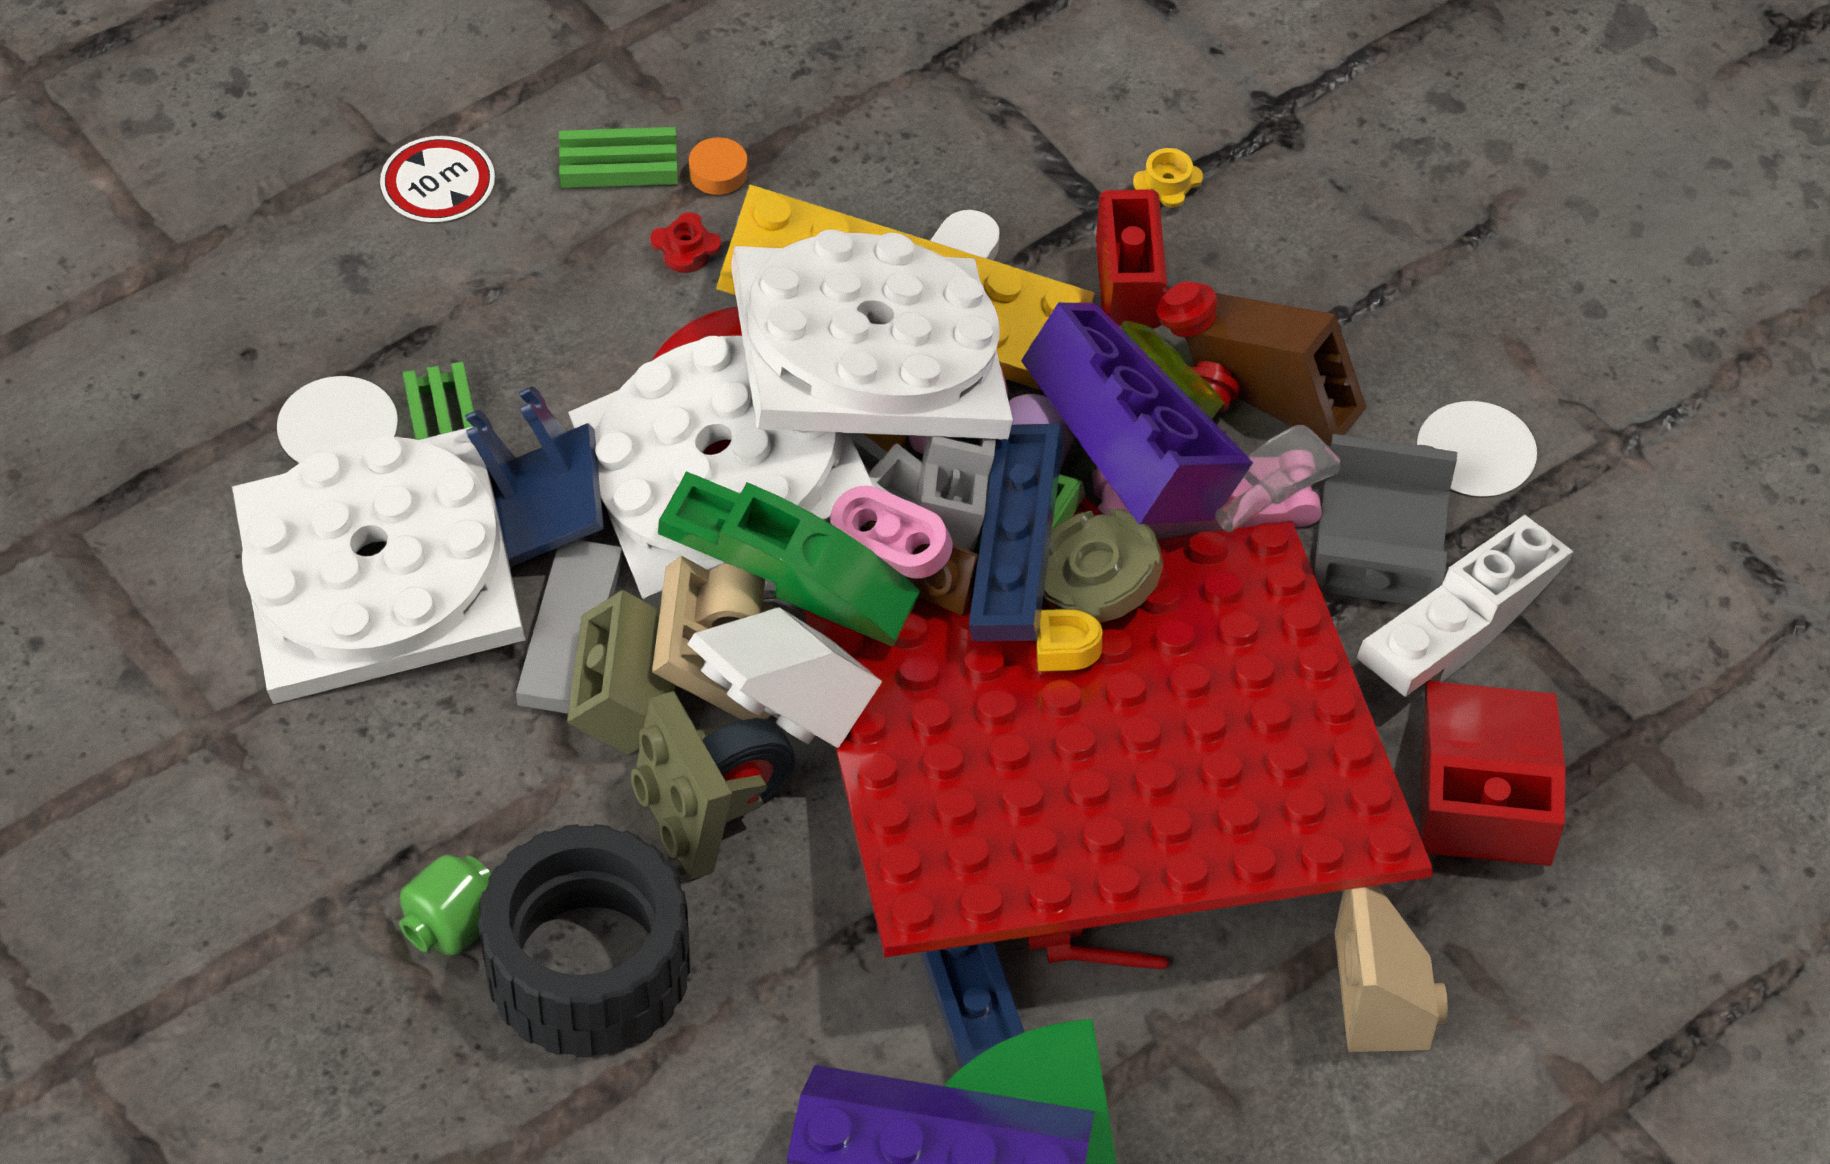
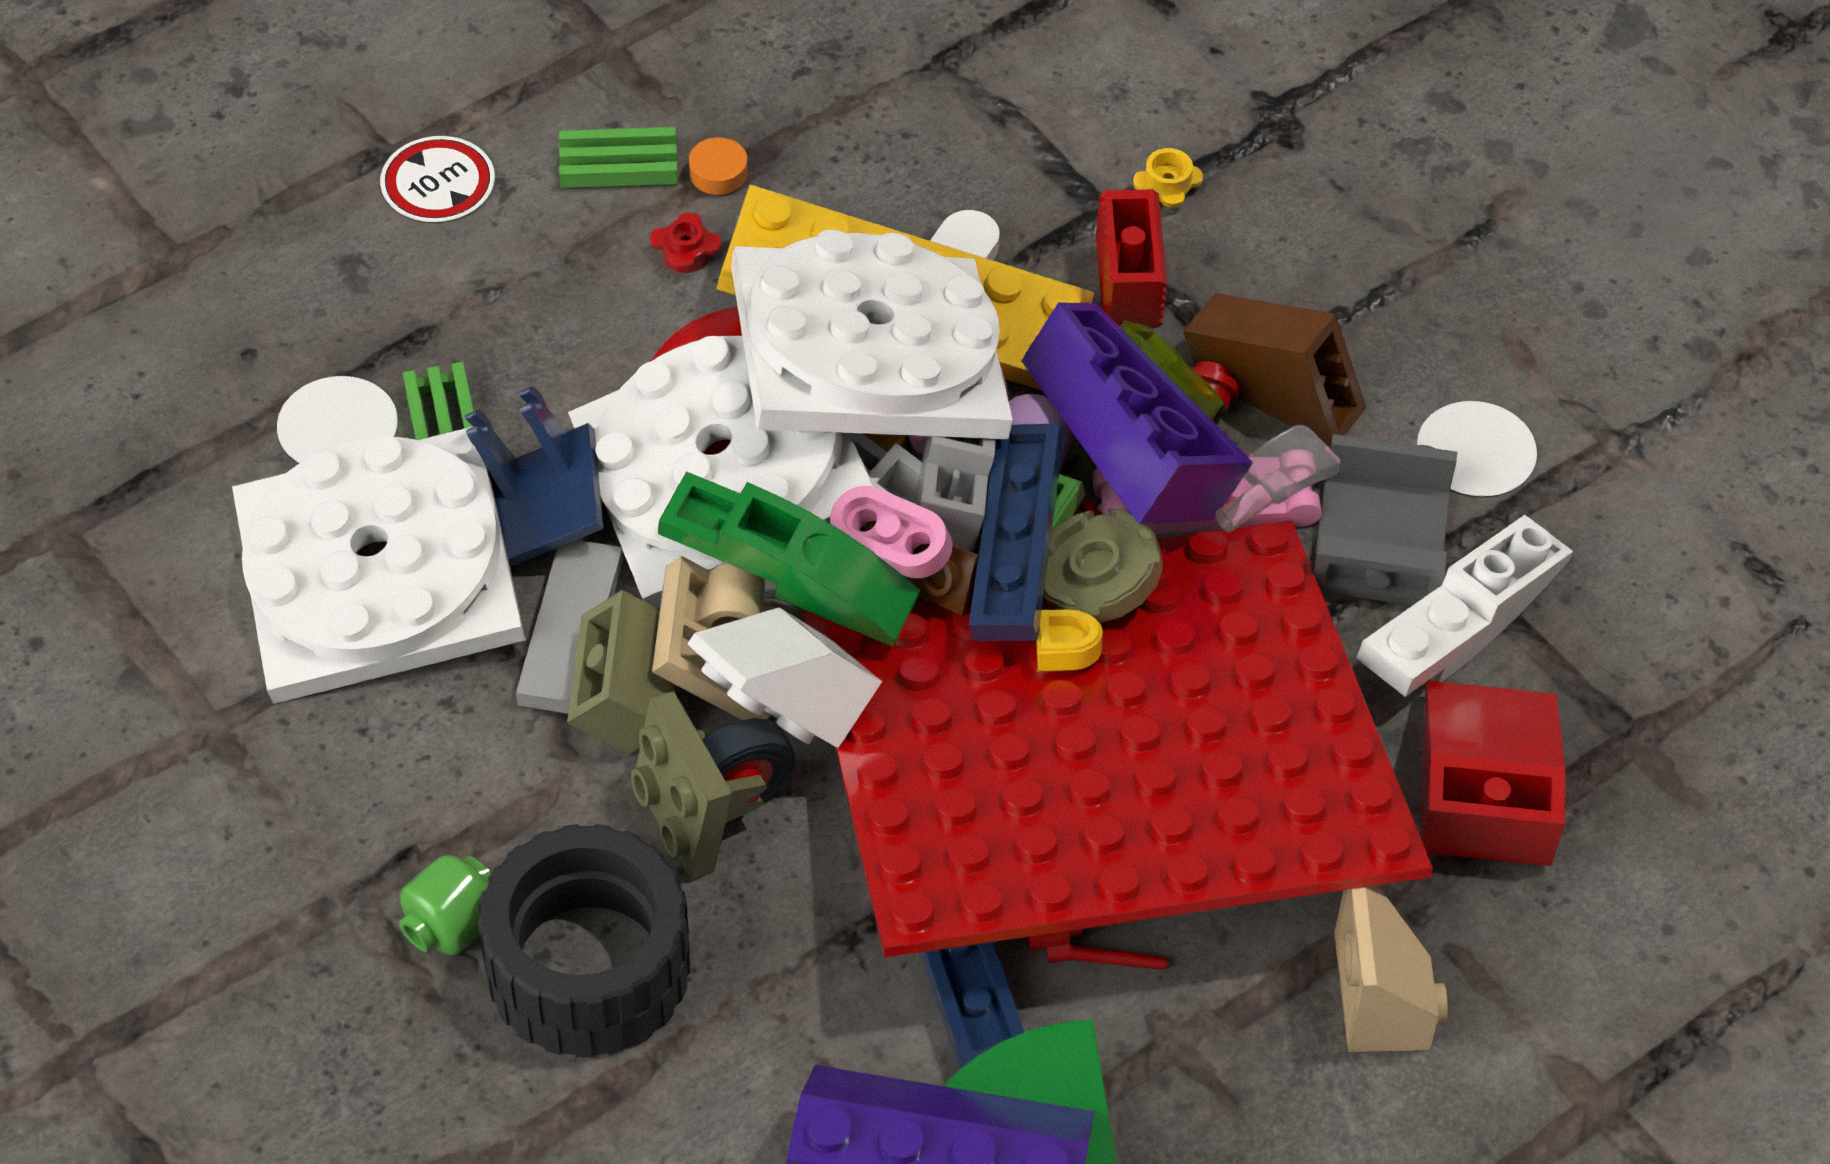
red plate [1156,281,1218,337] -> none

